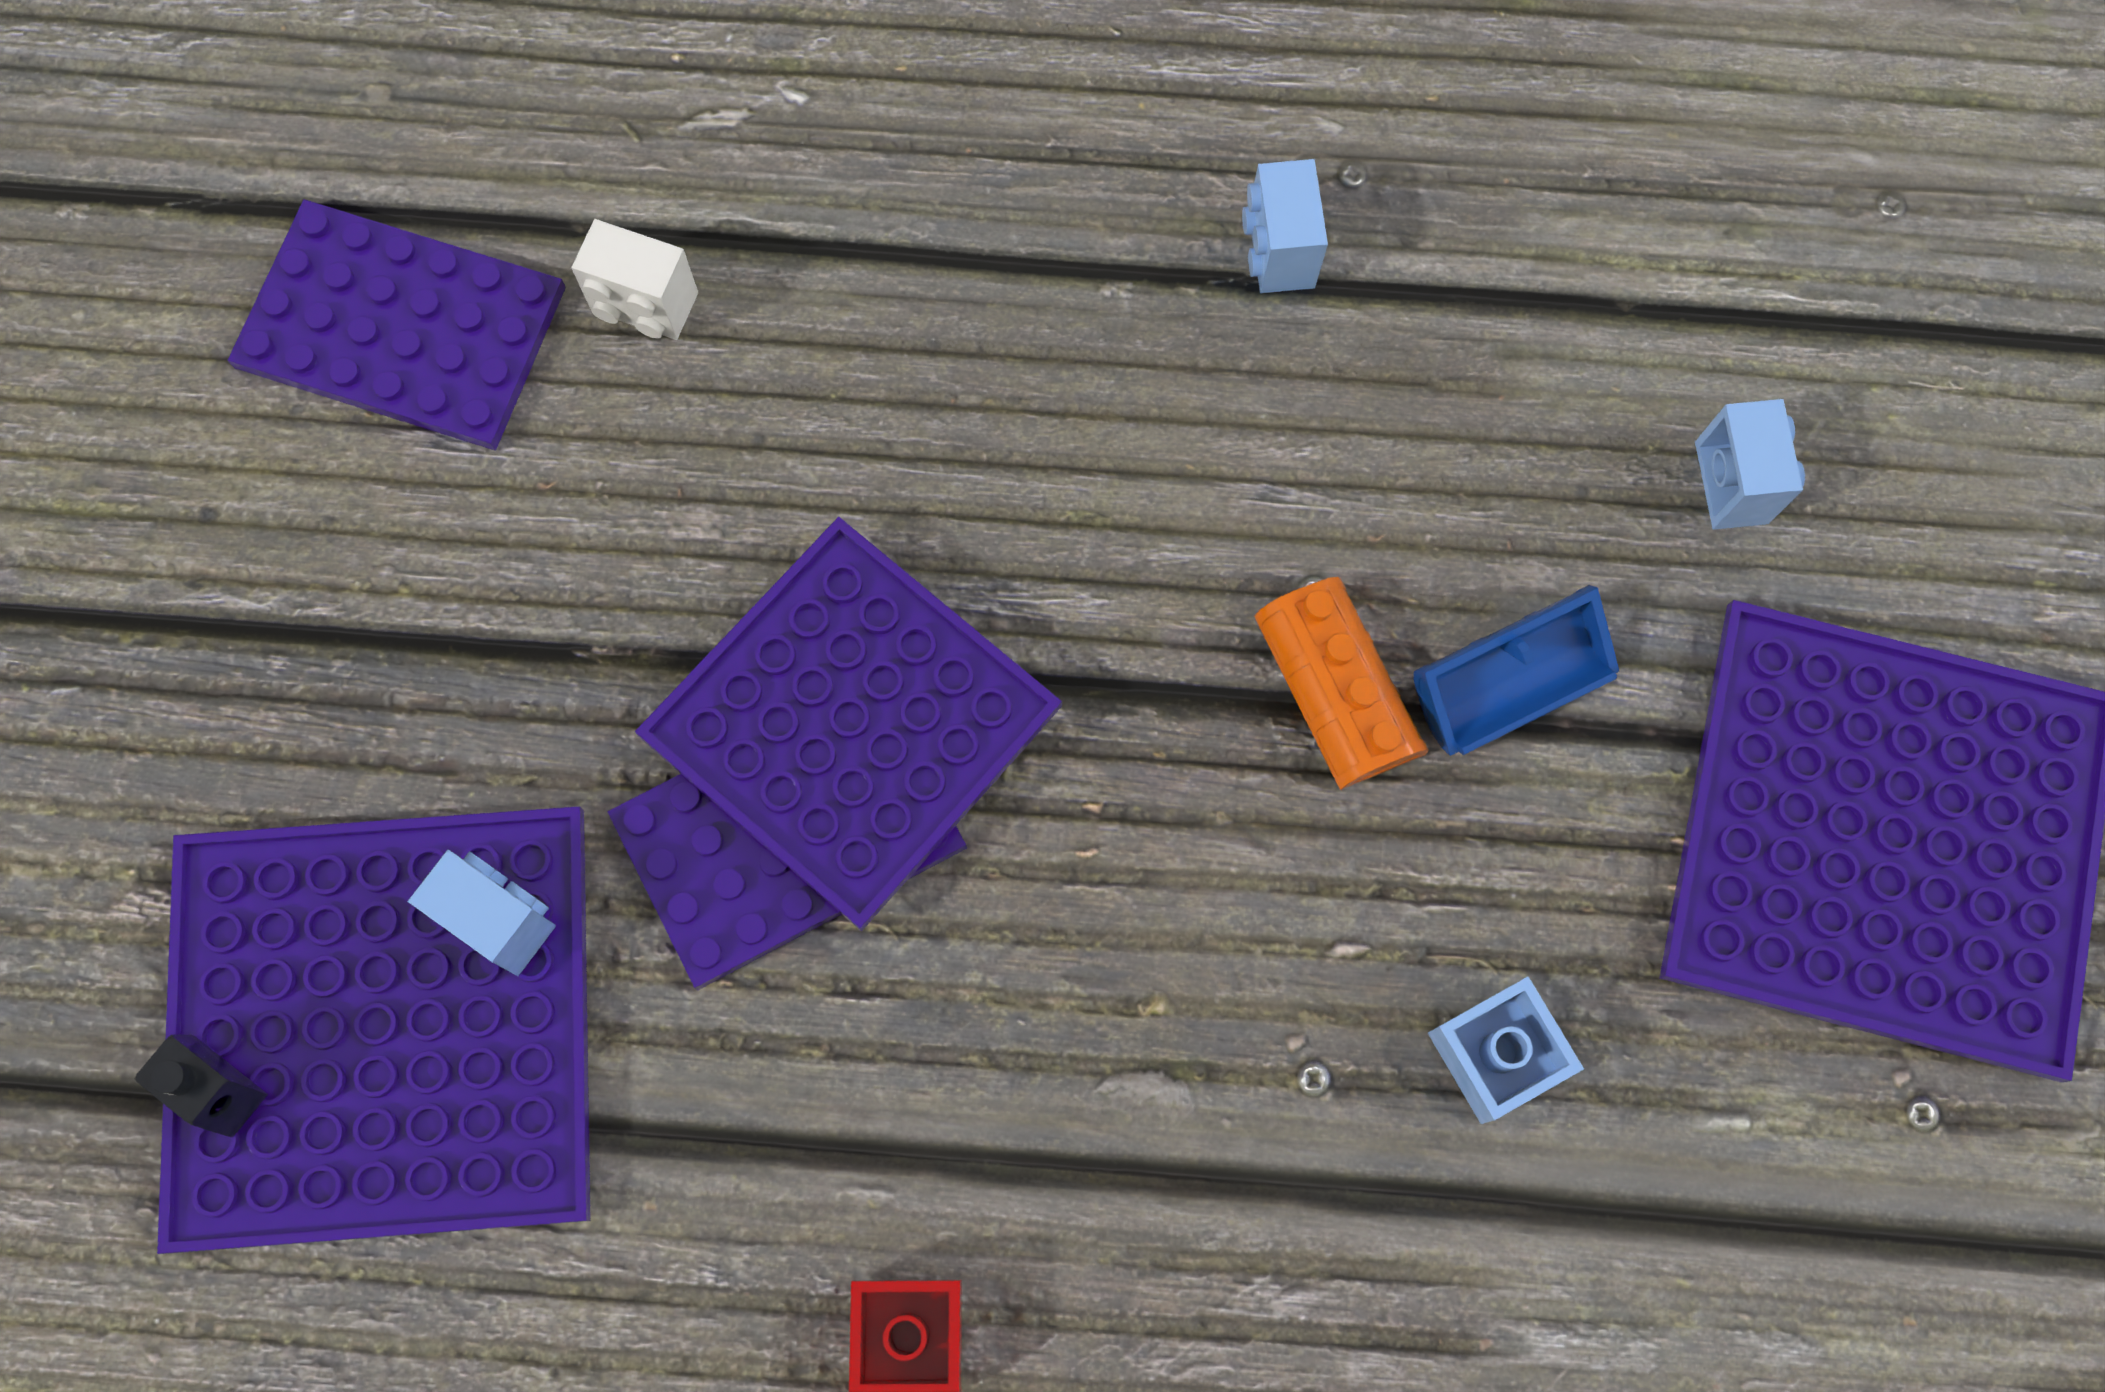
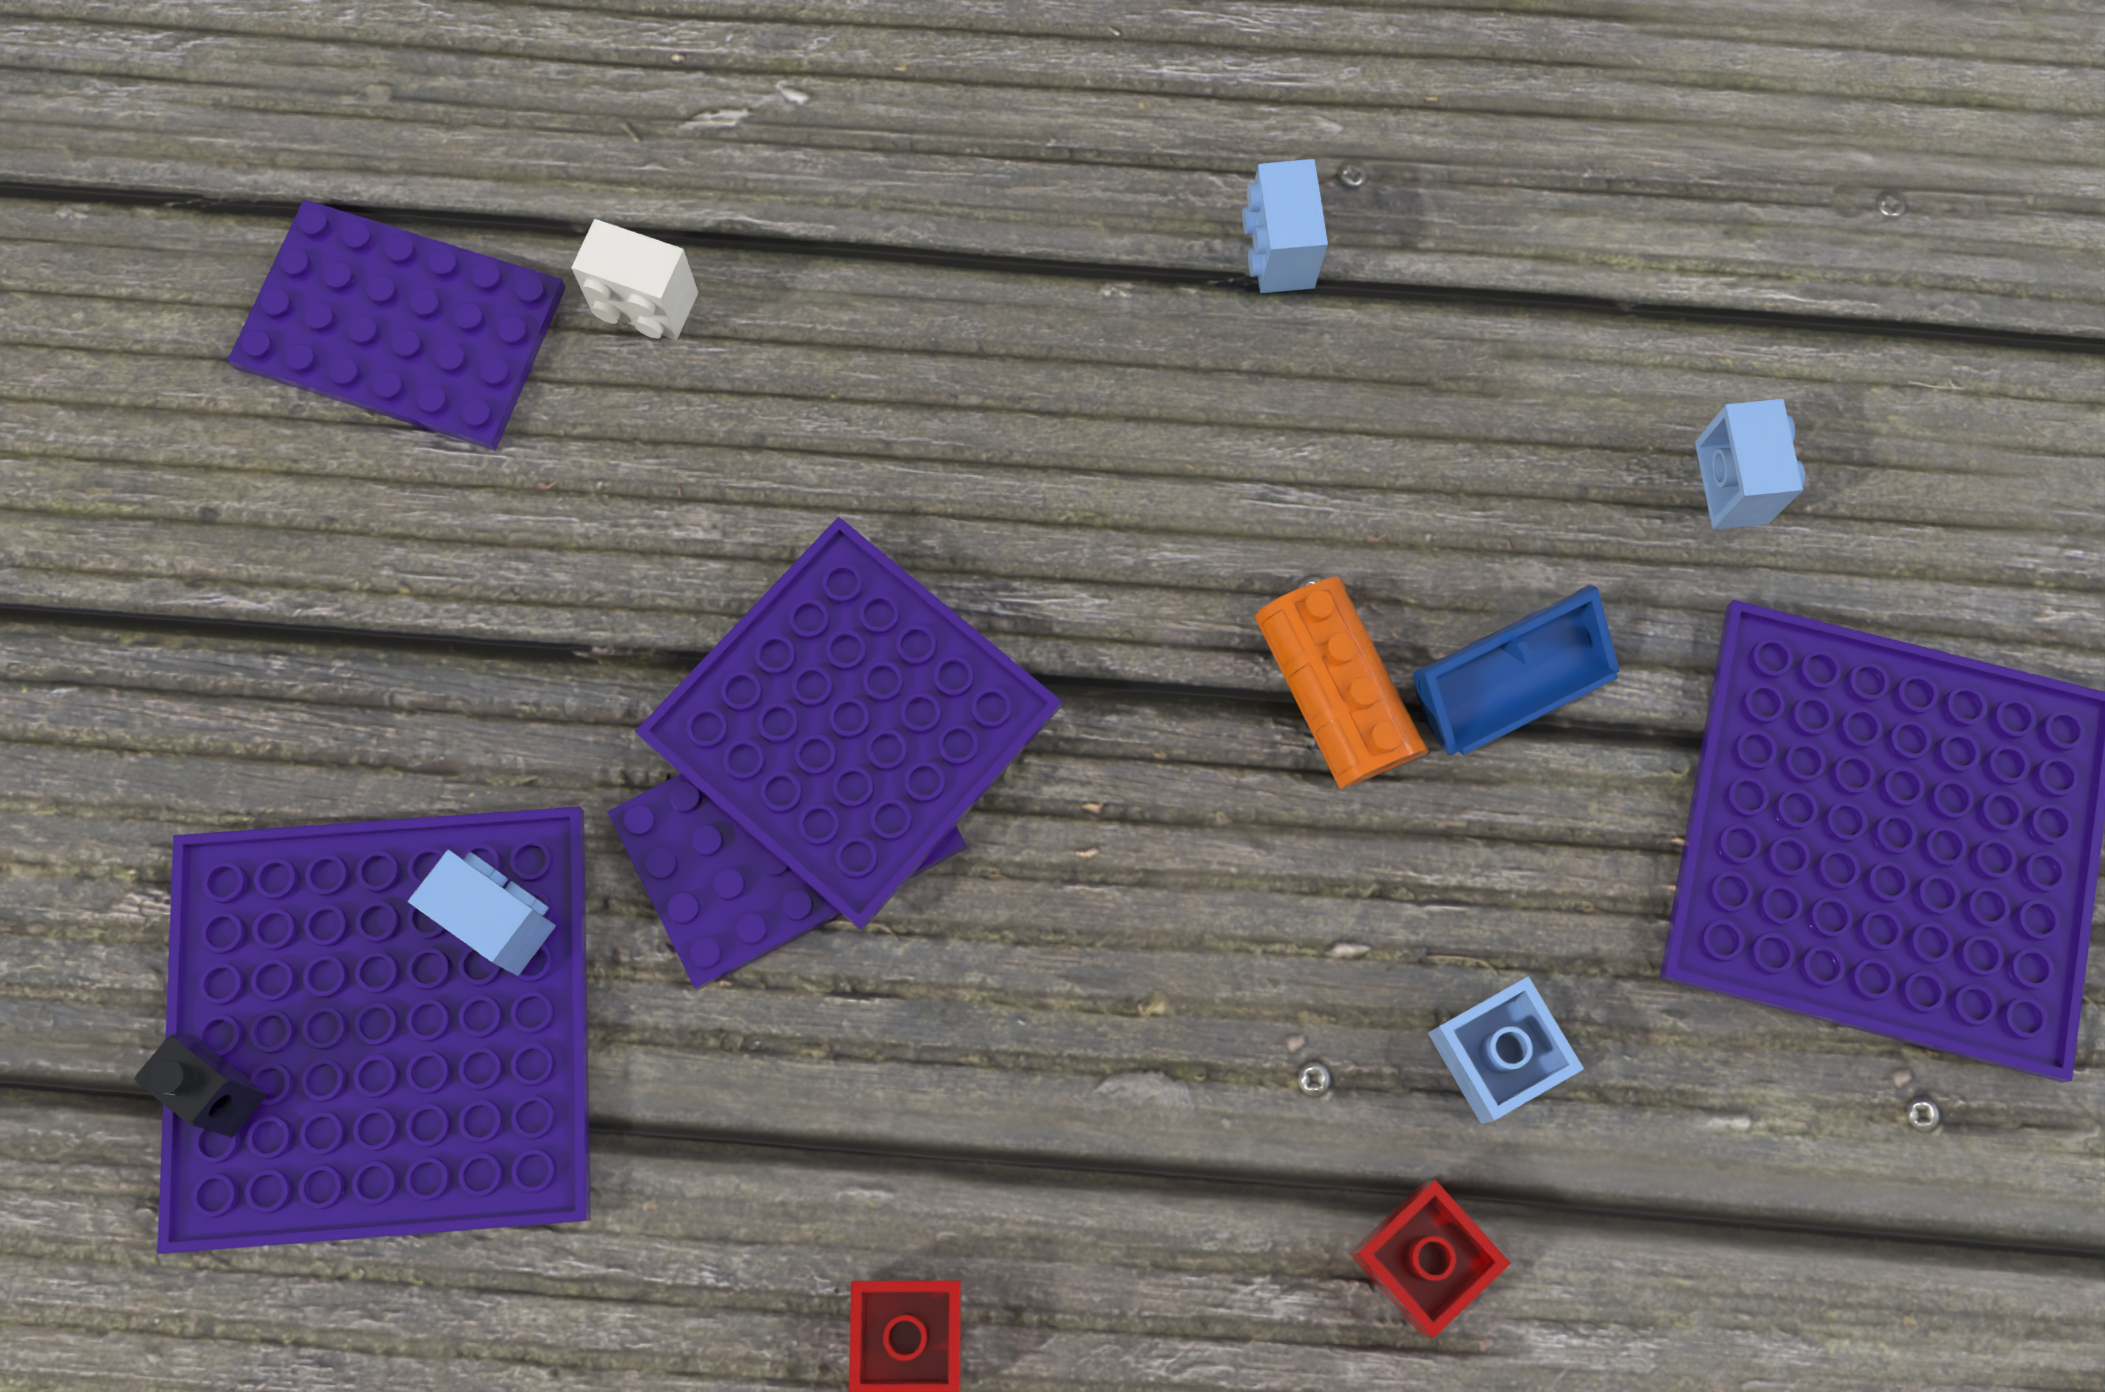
none -> red brick [1348,1180,1511,1338]

